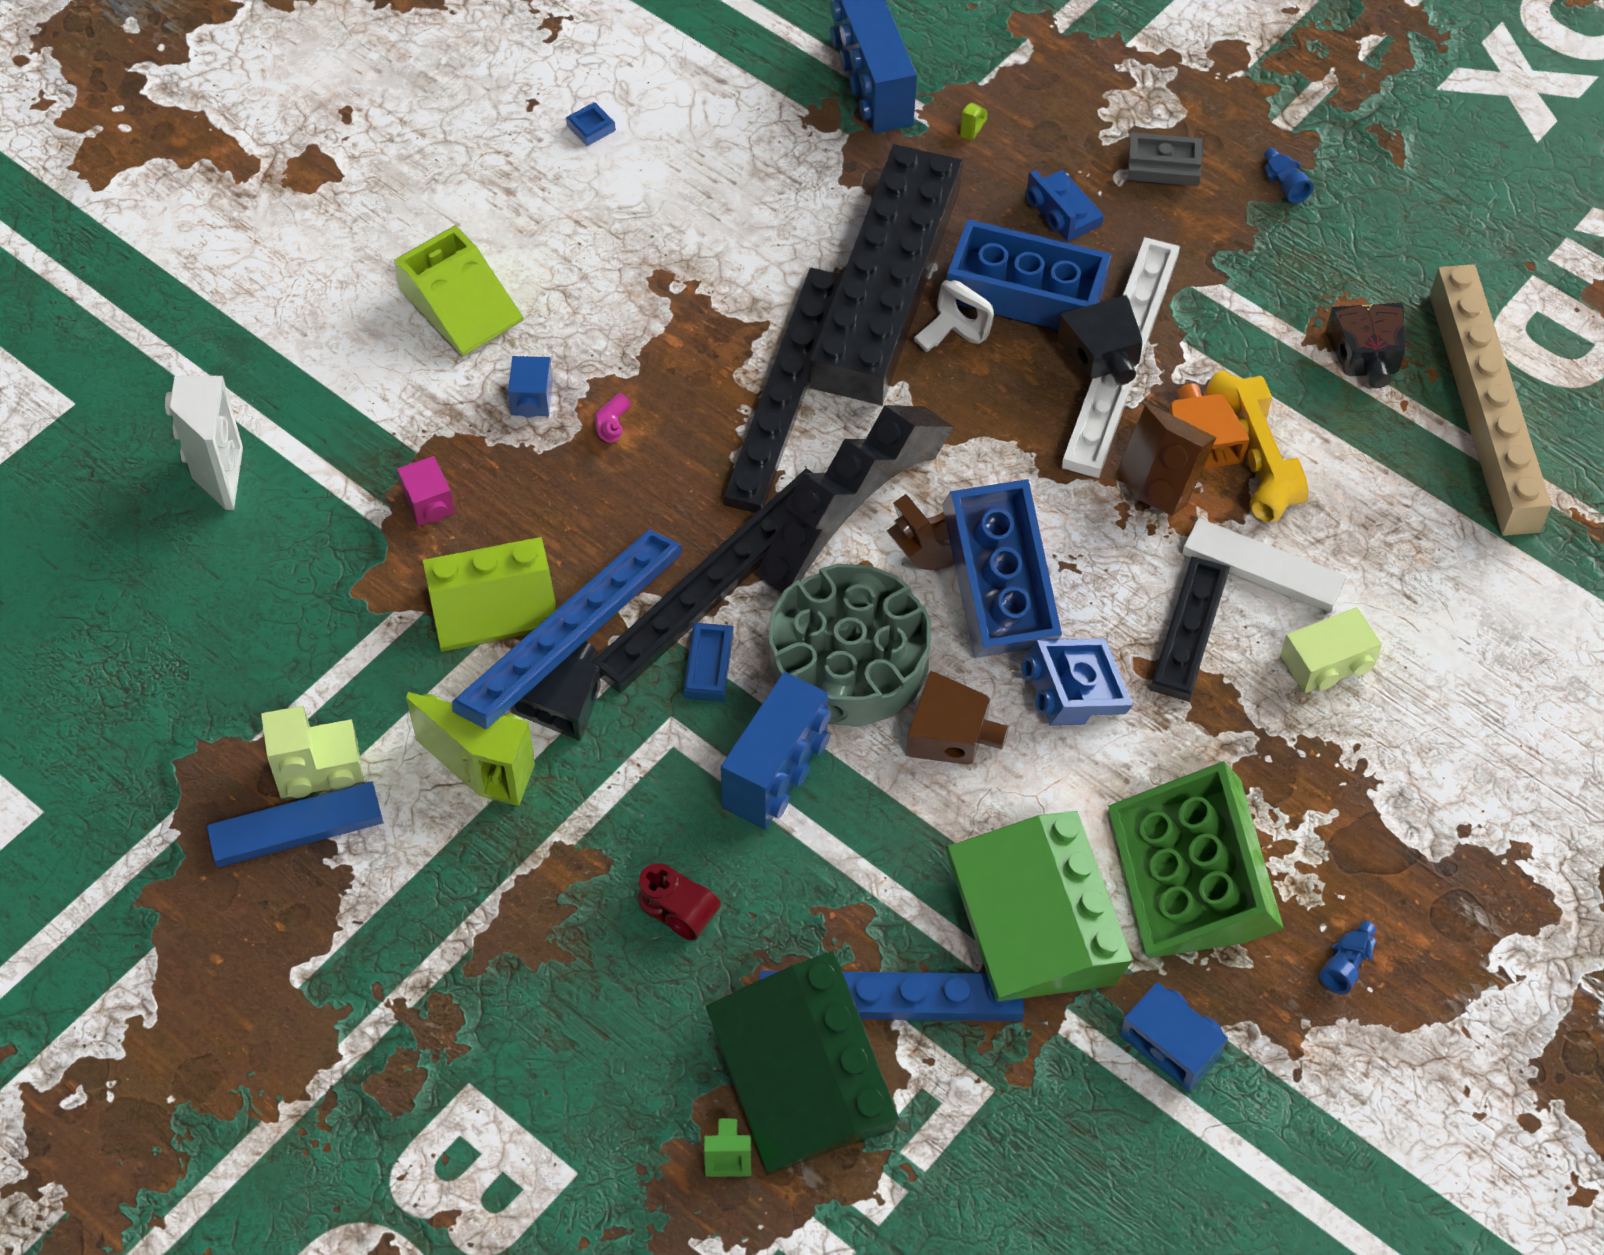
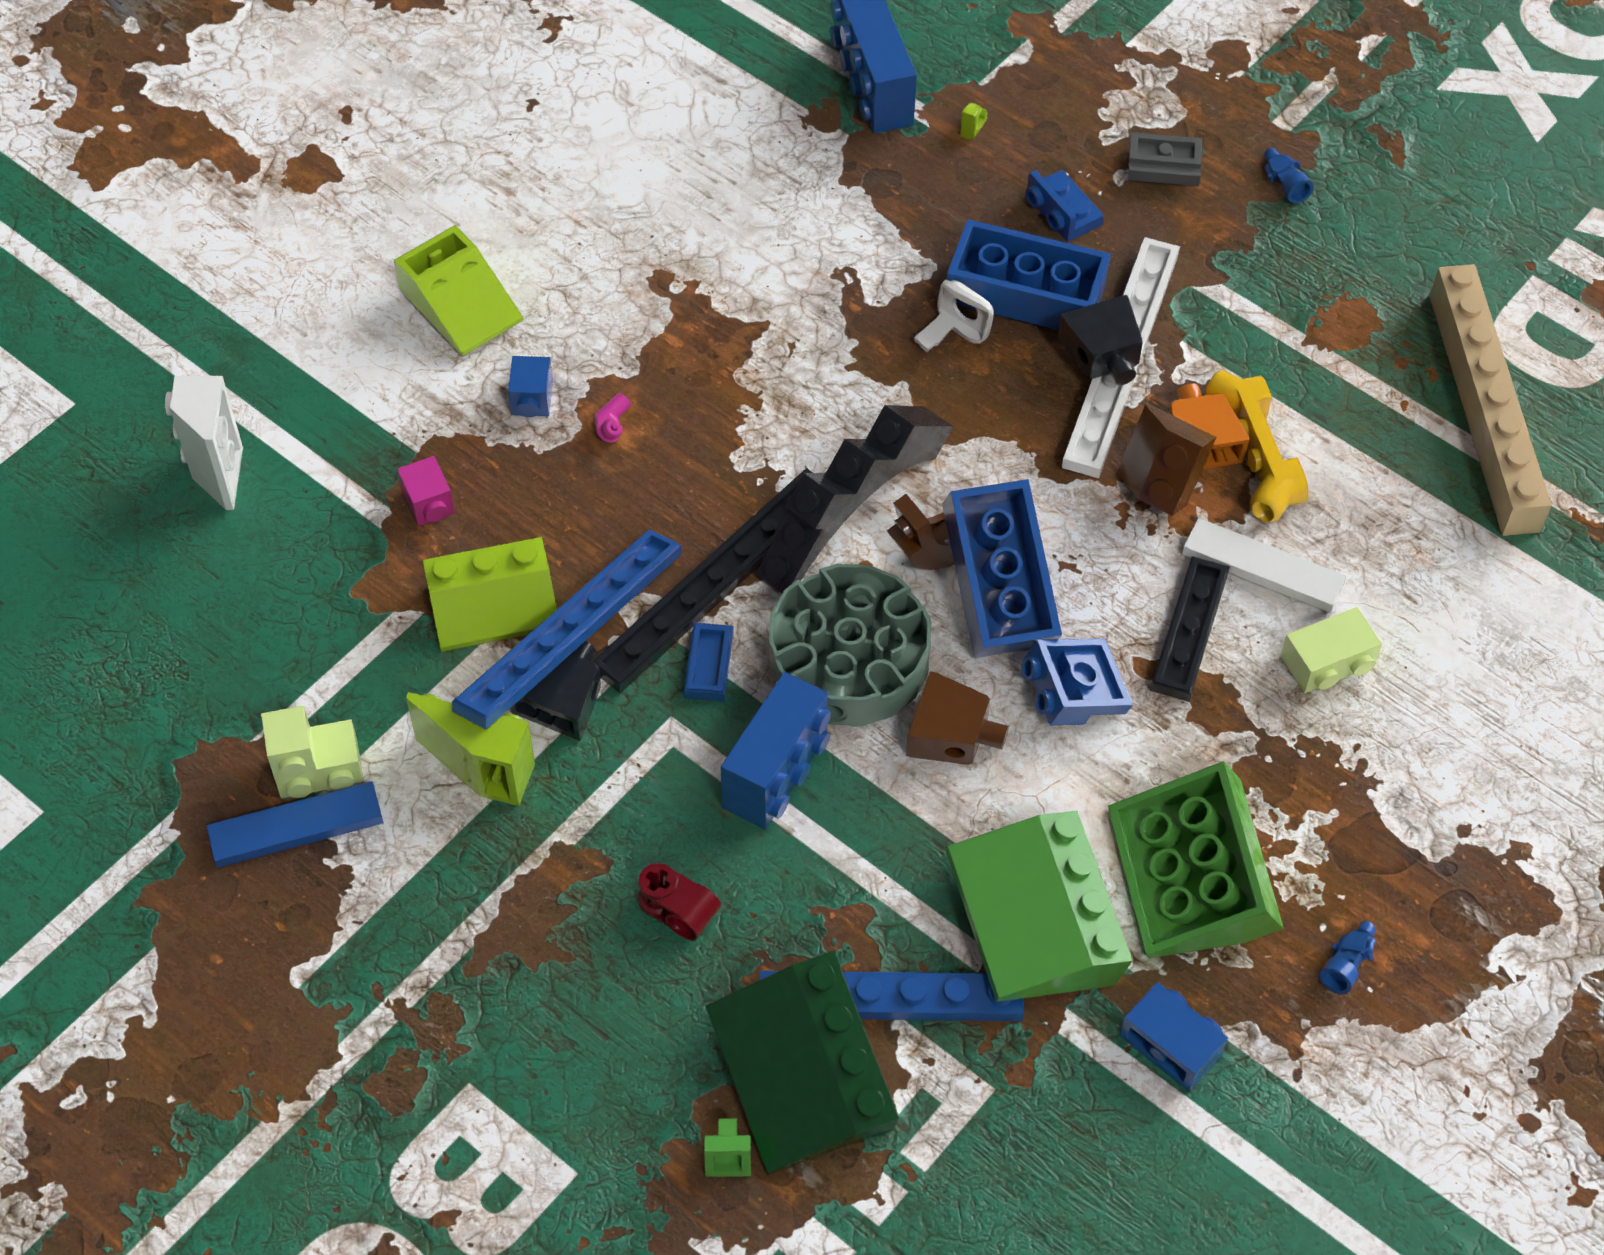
blue tile [566,102,616,146] -> none
black plate [724,267,843,513] -> none
black brick [810,144,963,406] -> none
torso [1326,303,1405,388] -> none

